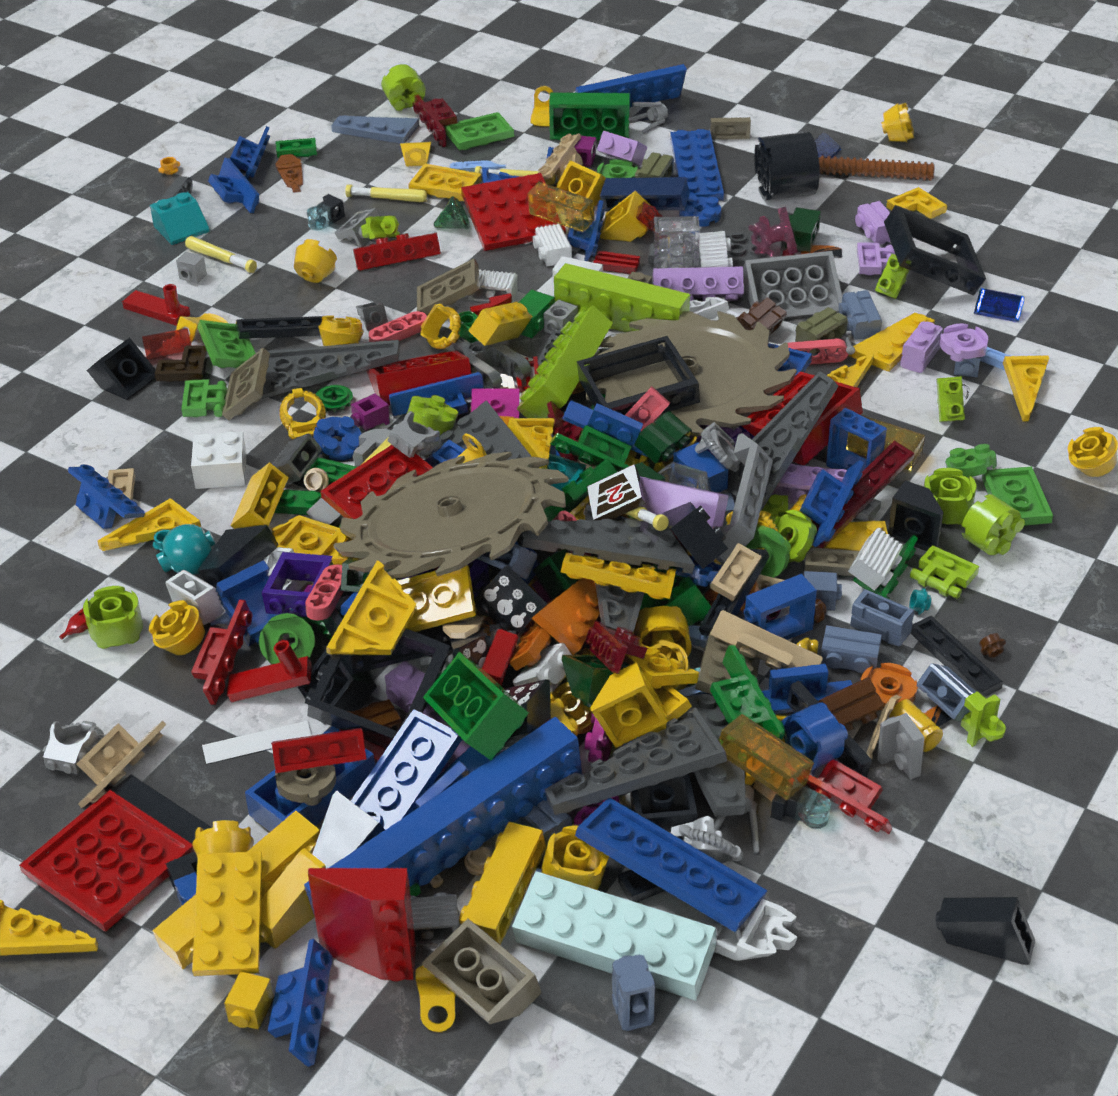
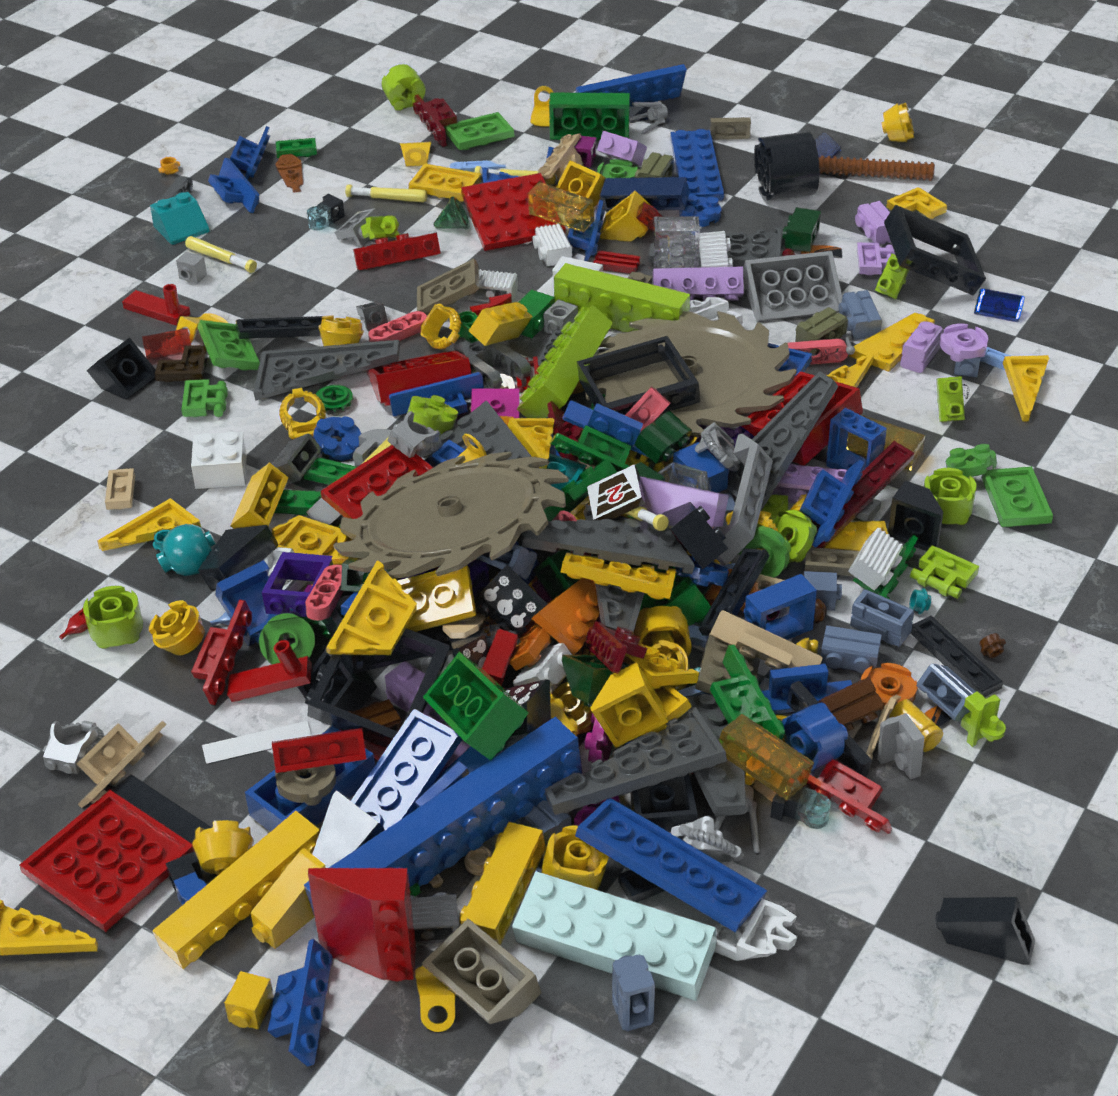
blue bracket [68,464,145,529] -> none
white brick [165,570,224,625] -> none
yellow plate [192,851,262,976] -> none
dark tan plate [222,348,270,420] -> none
yellow cone [294,239,337,283] -> none
tan plate [304,468,329,492] -> none
sand blue wing [331,115,419,144] -> none
magenta brick [350,393,390,431] -> none
tan plate [710,543,762,601] -> none
reddish brown brick [737,298,787,336] -> none
clear pink piece [748,207,798,257] -> none
lime brick [962,494,1025,555] -> none
yellow cone [1068,427,1118,477] -> none

